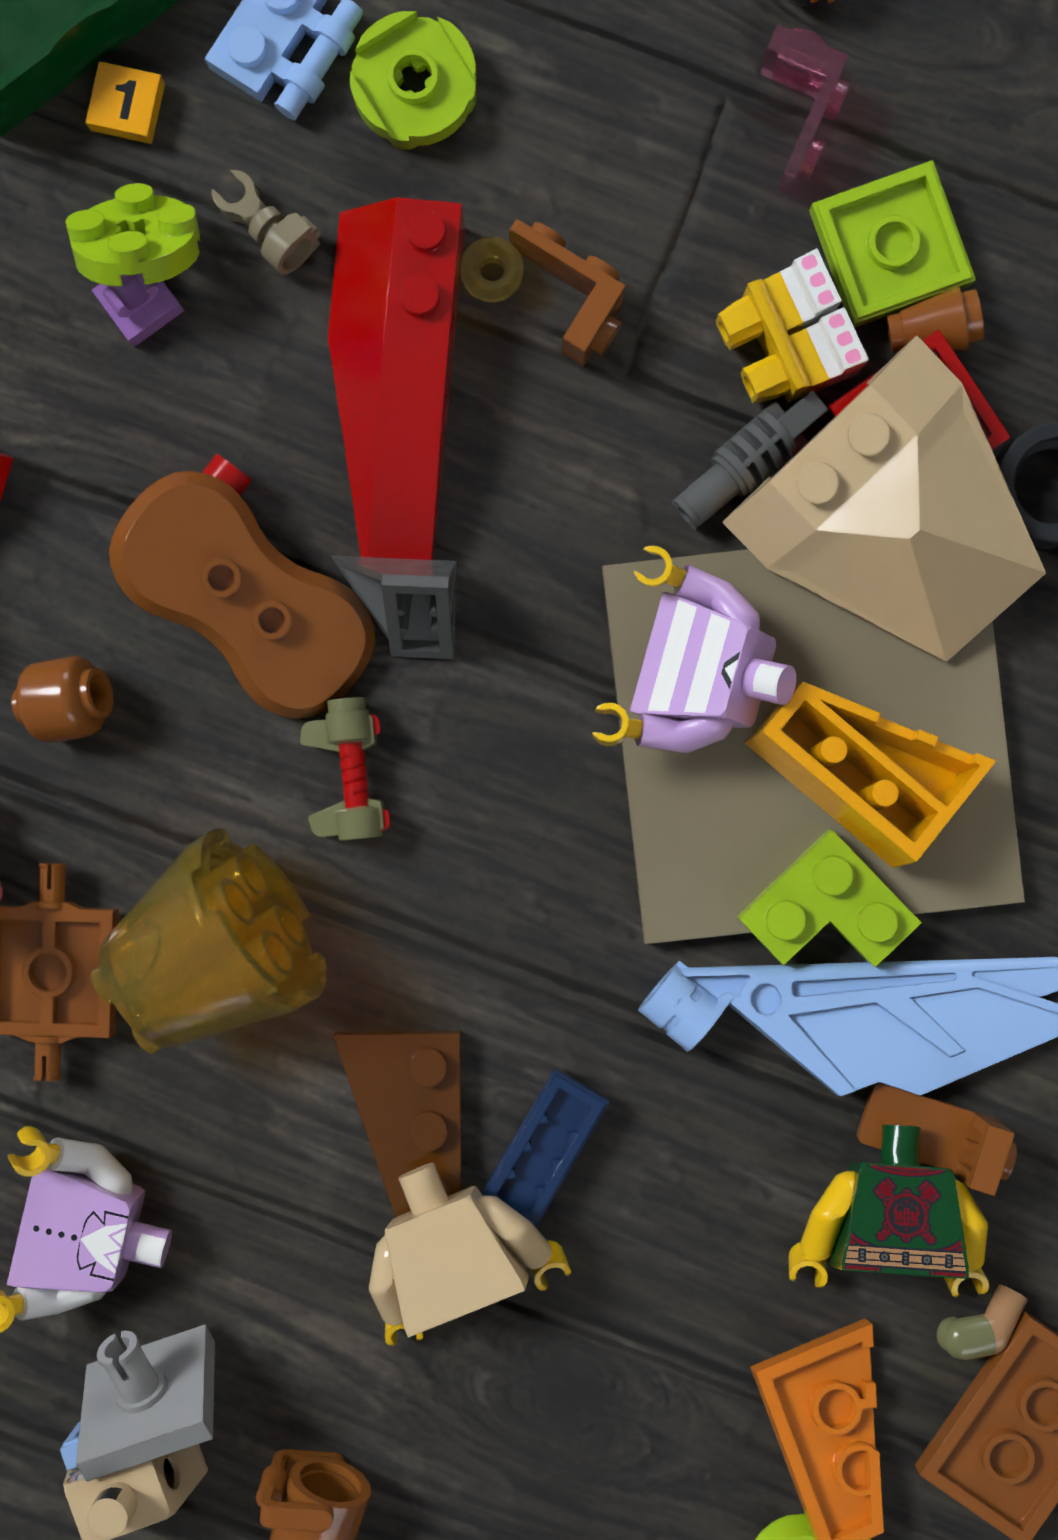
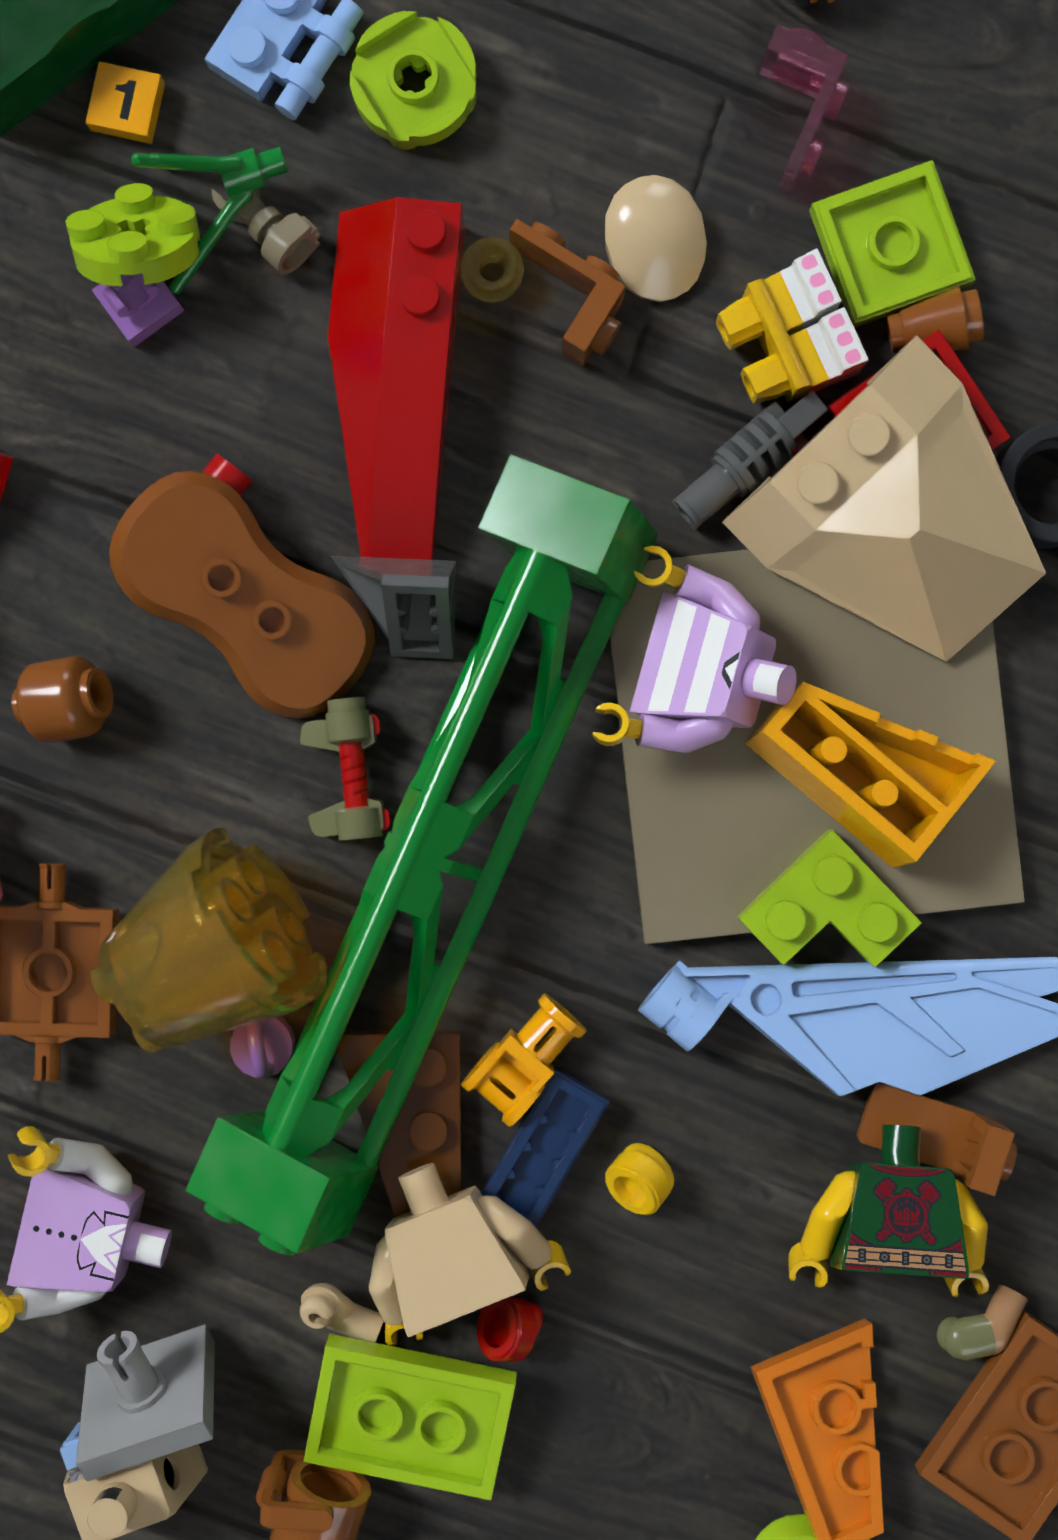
none -> green plant [131,146,288,295]
none -> green piece [185,455,659,1256]
none -> medium lavender tile [230,1012,296,1079]
none -> tan arm [299,1282,383,1343]
none -> lime plate [303,1333,517,1501]
none -> light orange connector [461,993,587,1127]
none -> red tile [477,1296,543,1362]
none -> tan hat [605,175,707,302]
none -> yellow tile [605,1143,674,1215]

